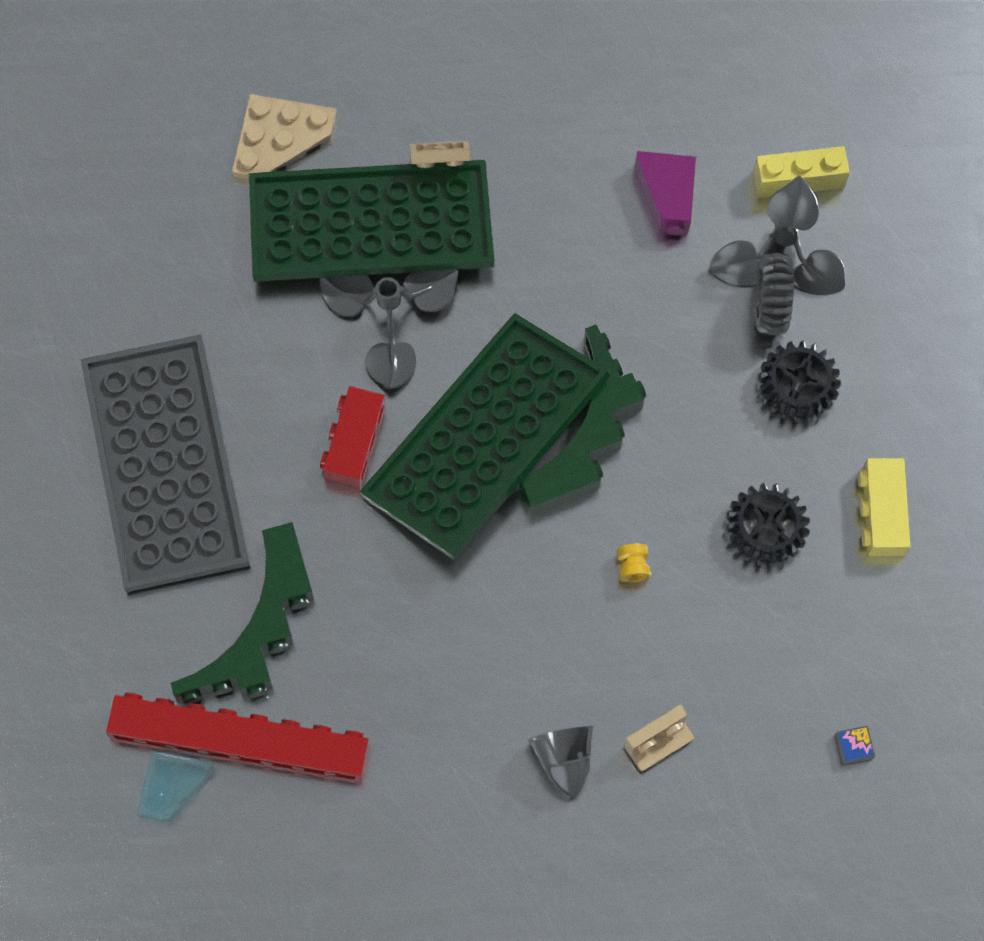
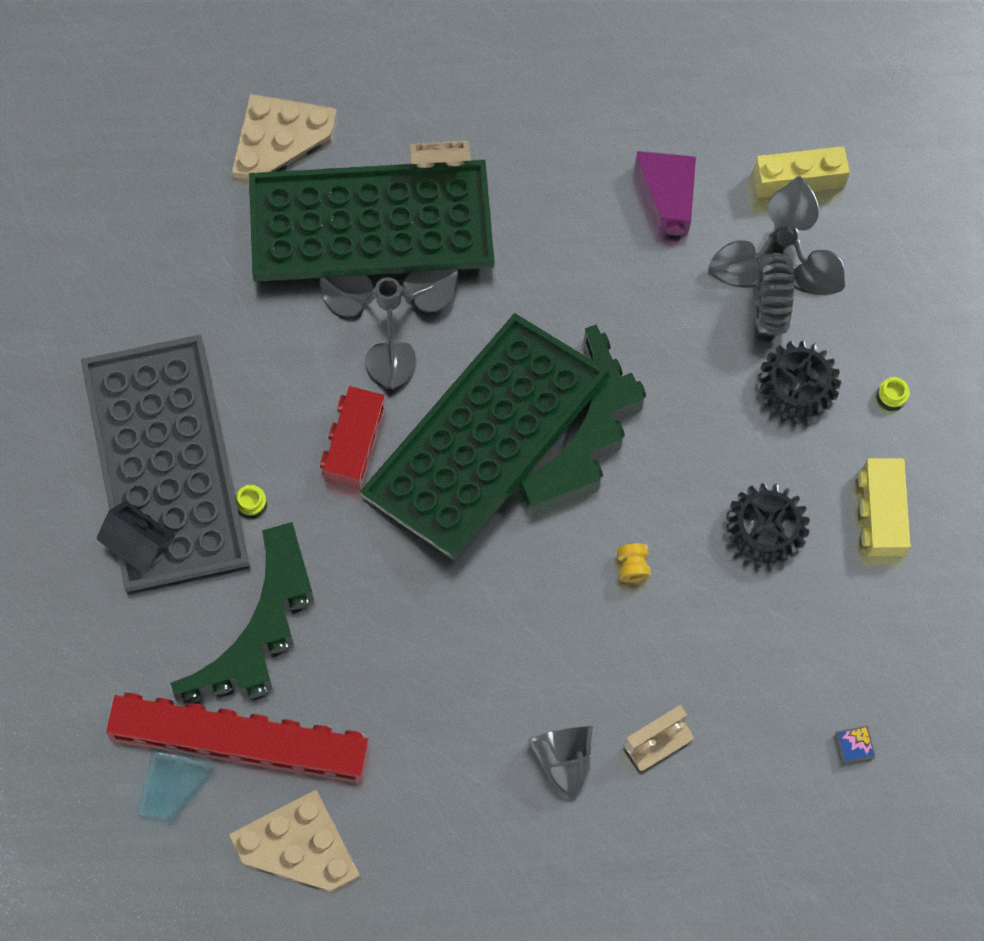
none -> black panel [97,500,175,574]
none -> tan plate [229,790,361,893]
none -> neon yellow plate [235,485,266,516]
none -> neon yellow plate [879,377,910,407]

